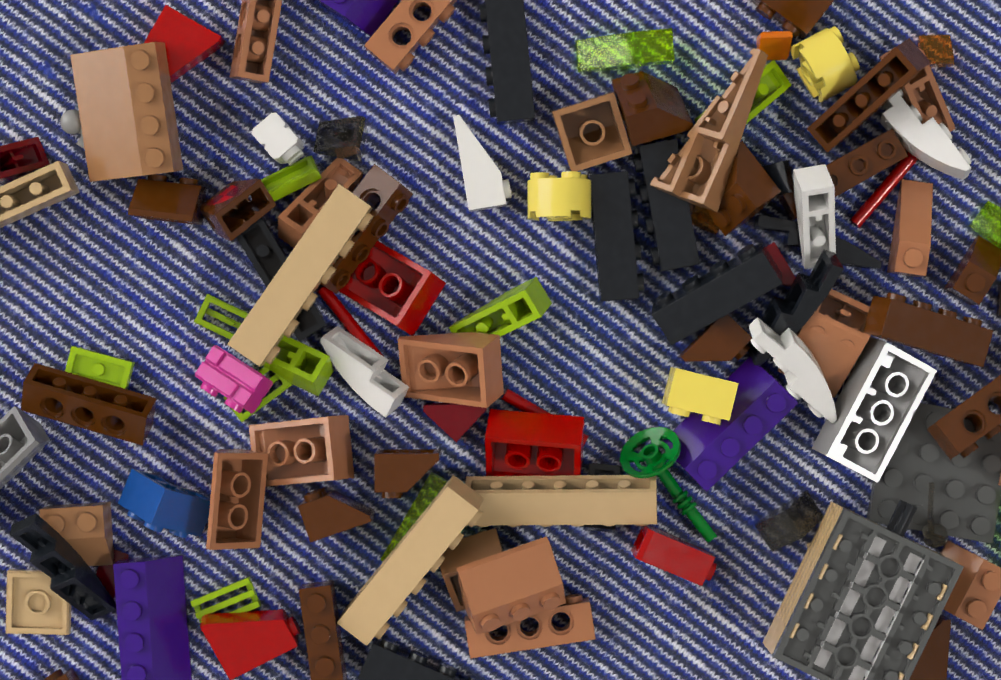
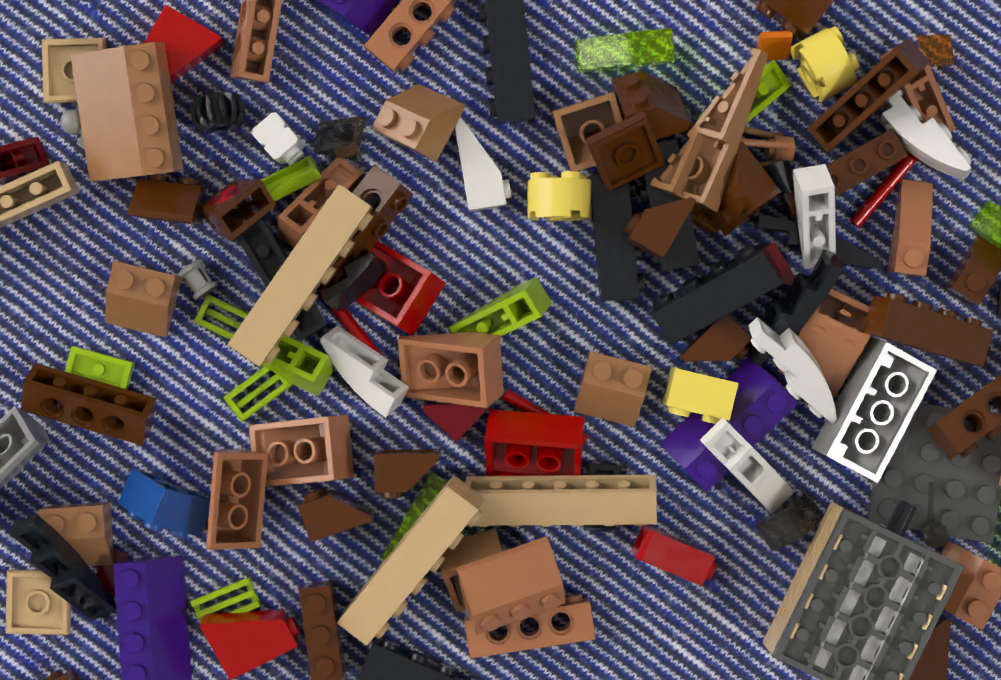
dark pink brick [195,345,273,414] -> none
green dish [620,427,717,543] -> none
none -> tan tile [42,38,107,104]
none -> medium nougat slope [105,261,182,338]
none -> light grey bush [178,259,219,301]
none -> black gear [190,92,245,134]
none -> black slope [321,252,387,312]
none -> medium nougat slope [371,84,466,162]
none -> medium nougat slope [573,351,652,427]
none -> reddish brown tile [585,111,665,192]
none -> reddish brown slope [624,197,696,260]
none -> white slope [700,417,794,514]
none -> nougat plant [740,127,795,166]

